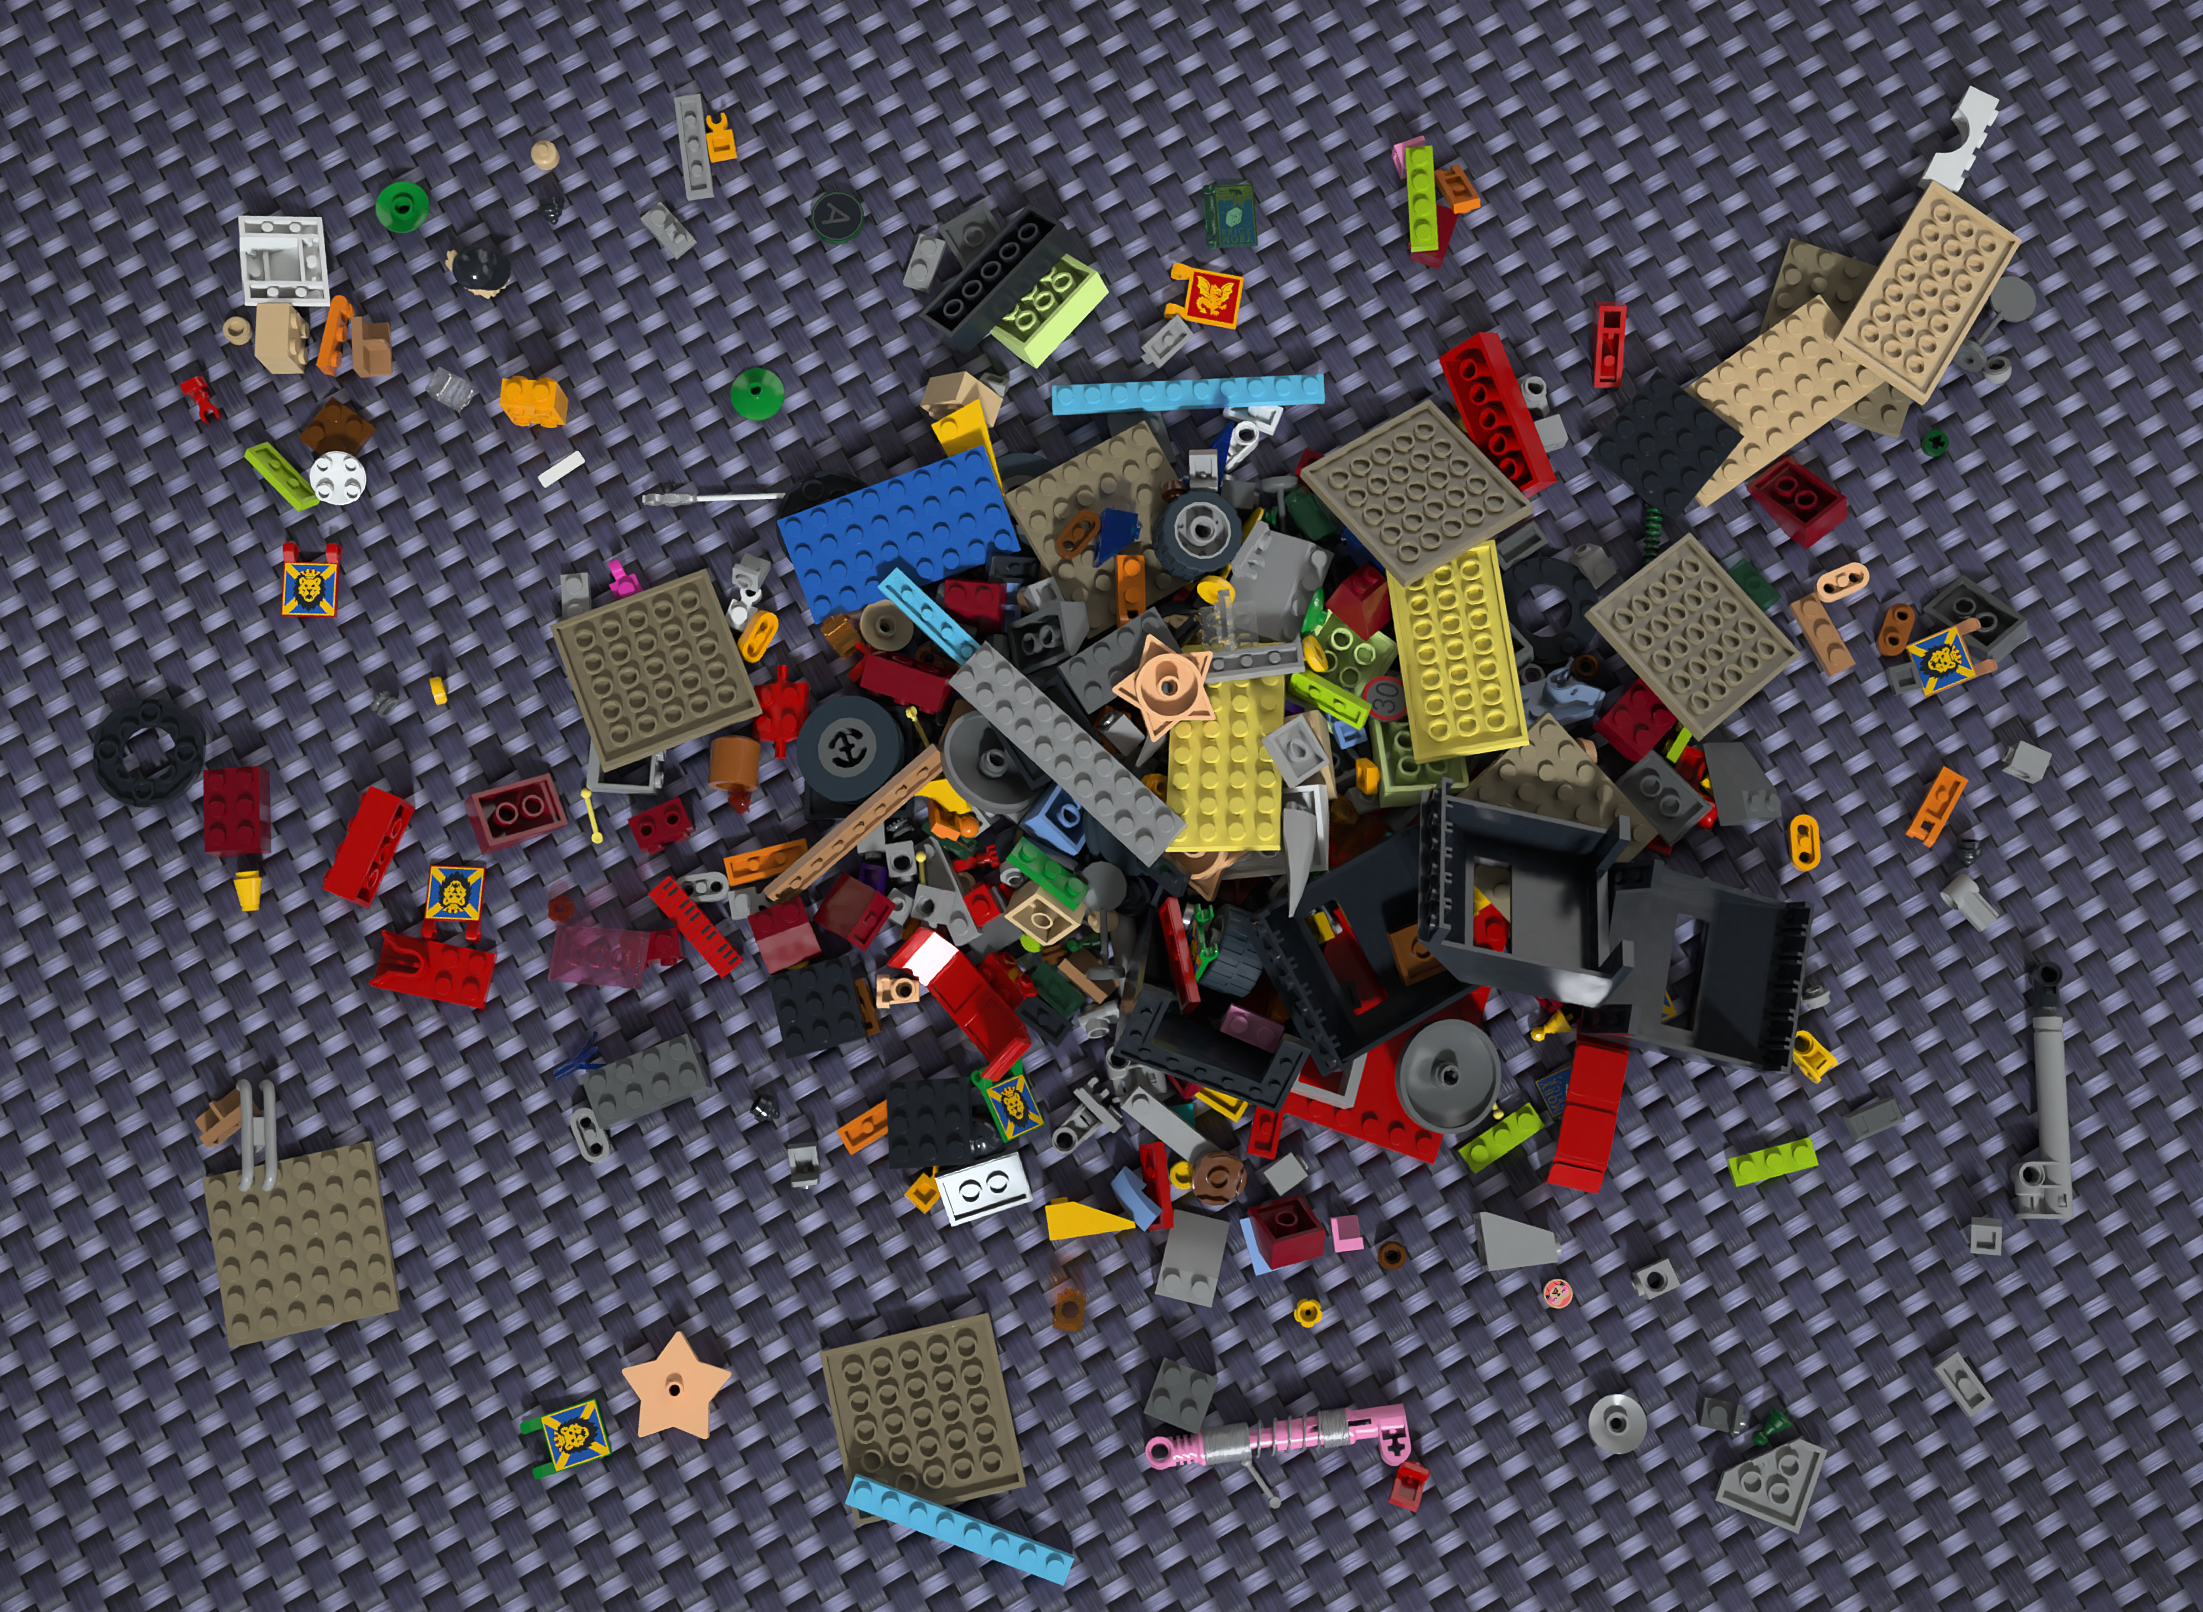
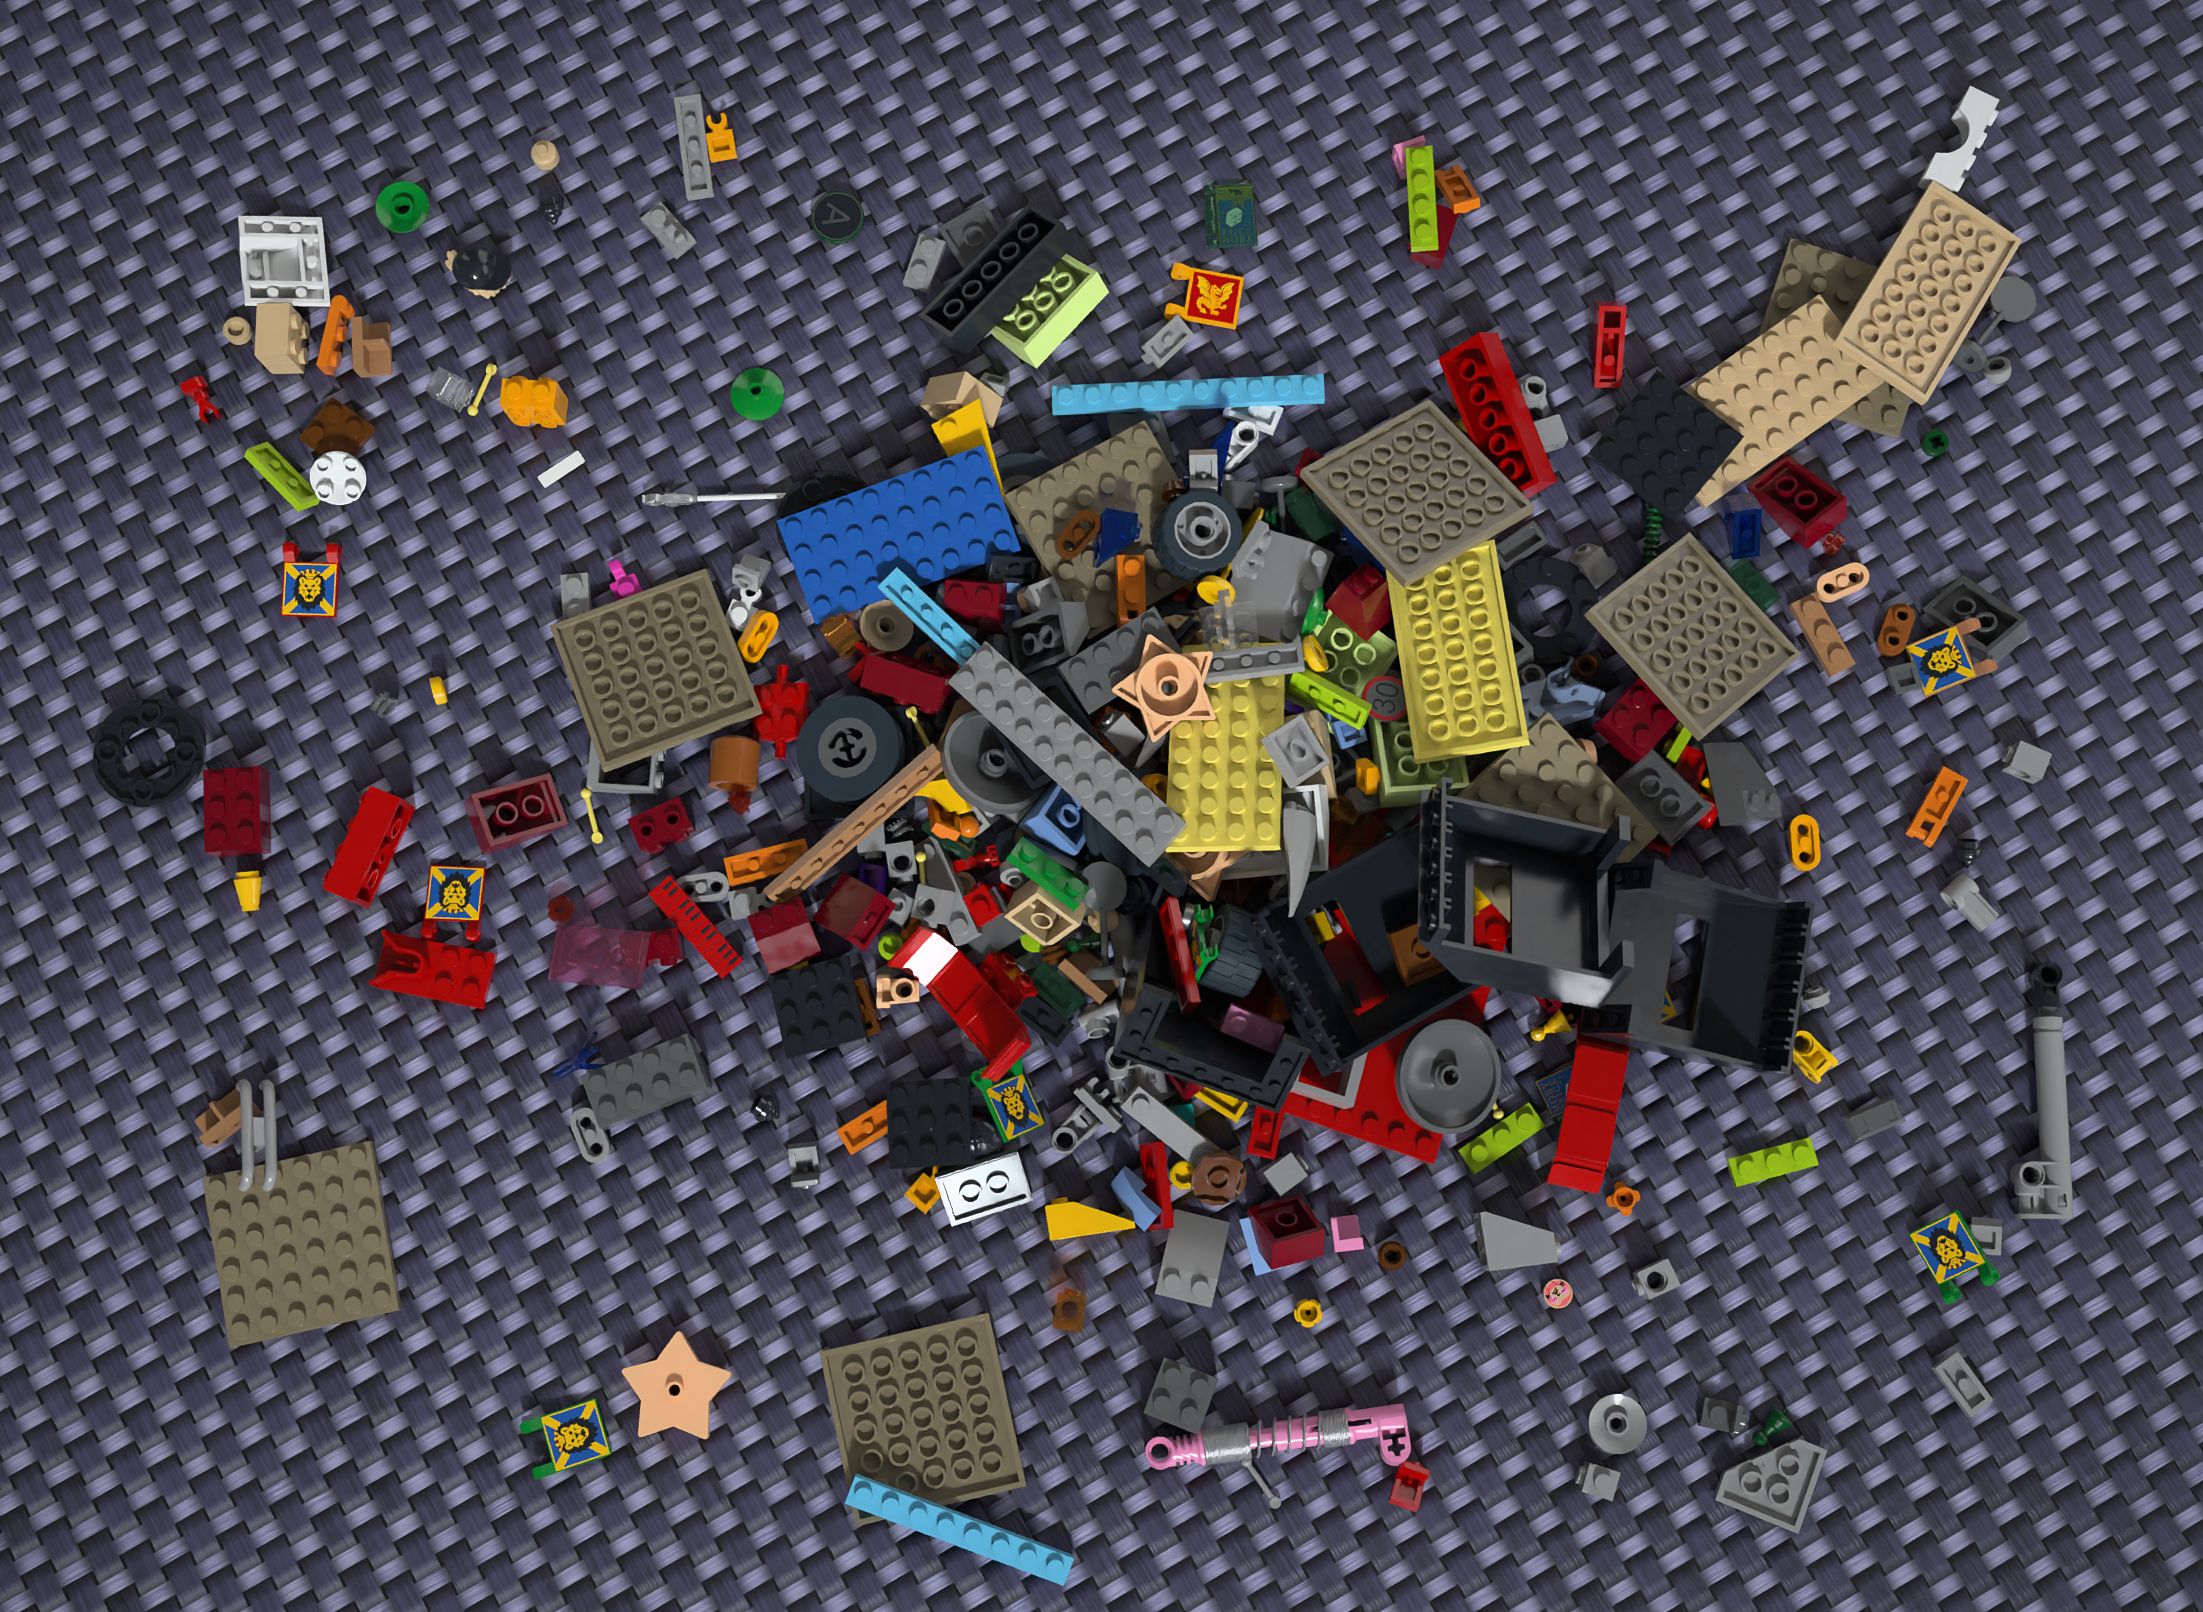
none -> light yellow hinge [467,364,497,416]
none -> lime plate [878,932,906,960]
none -> light grey bracket [1575,1461,1620,1501]
none -> orange plate [1606,1182,1640,1216]
none -> clear blue slope [1724,493,1762,560]
none -> clear red plate [1822,530,1847,556]
none -> flag [1908,1210,2000,1304]

